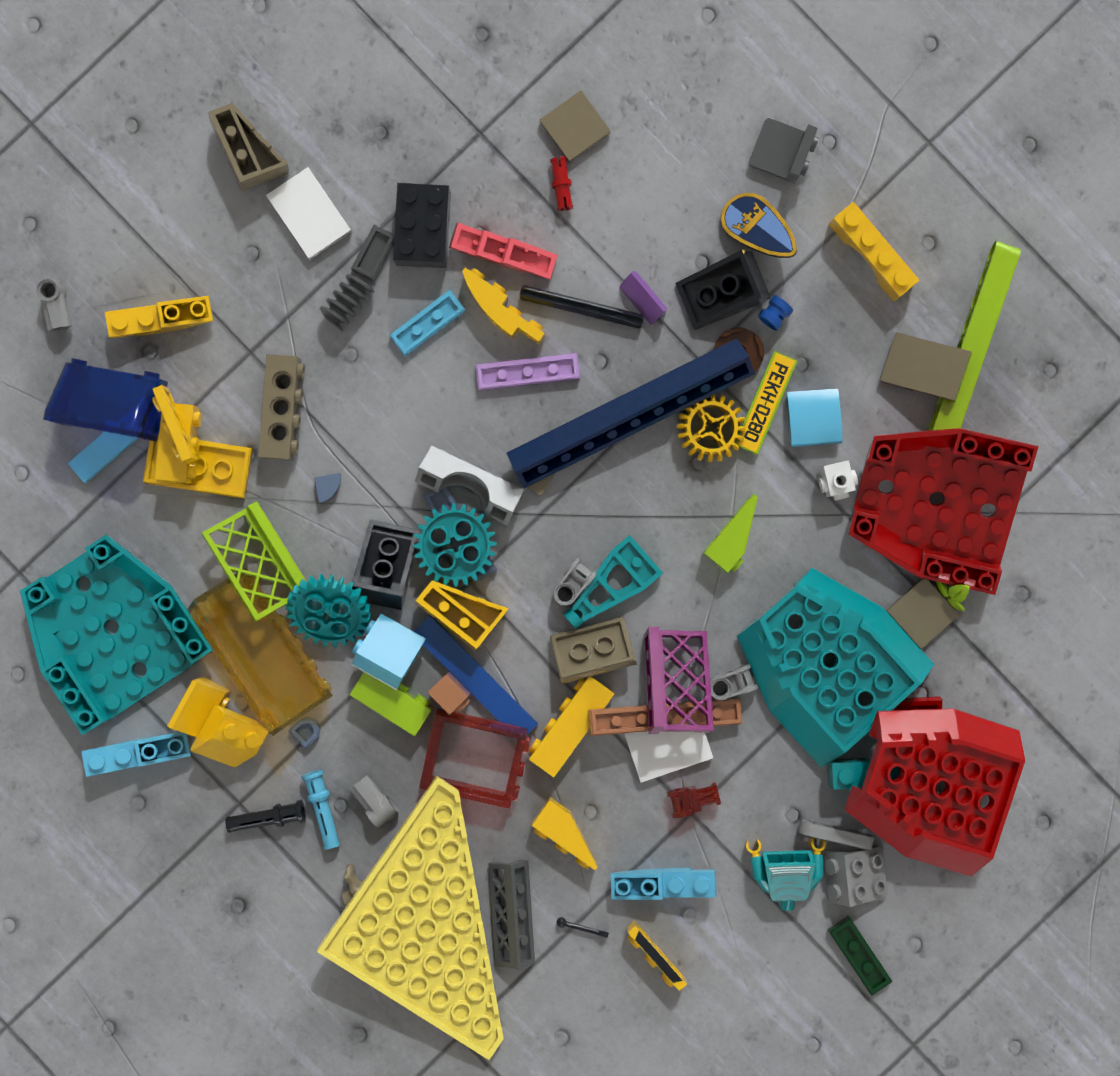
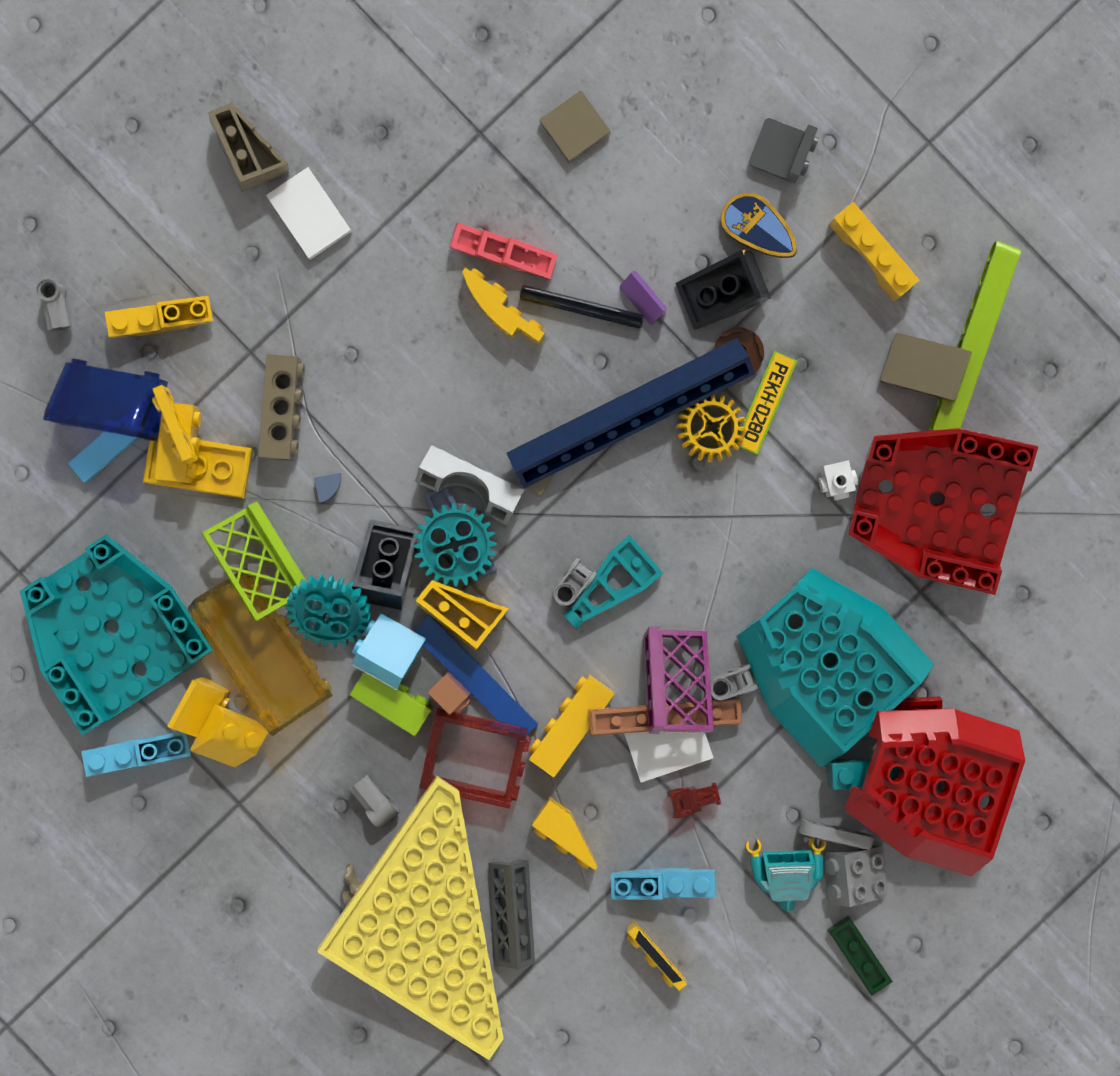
black pin [225,800,306,833] -> none
sand blue tile [288,717,320,749] -> none
medium azure pin [301,769,340,850] -> none
dark grey piece [320,274,375,332] -> none
dark grey tile [351,224,394,282] -> none
medium azure tile [389,290,466,357] -> none
black brick [393,183,451,268] -> none
lavender tile [476,353,580,391] -> none
red pin [550,156,573,211] -> none
dark tan tile [550,616,637,684] -> none
black hinge [556,917,609,938] -> none
lime slope [703,494,758,573] -> none
blue wheel [758,295,794,331] -> none
medium azure slope [786,389,843,447] -> none
dark tan tile [886,578,959,649] -> none
lime plant [936,581,970,612] -> none

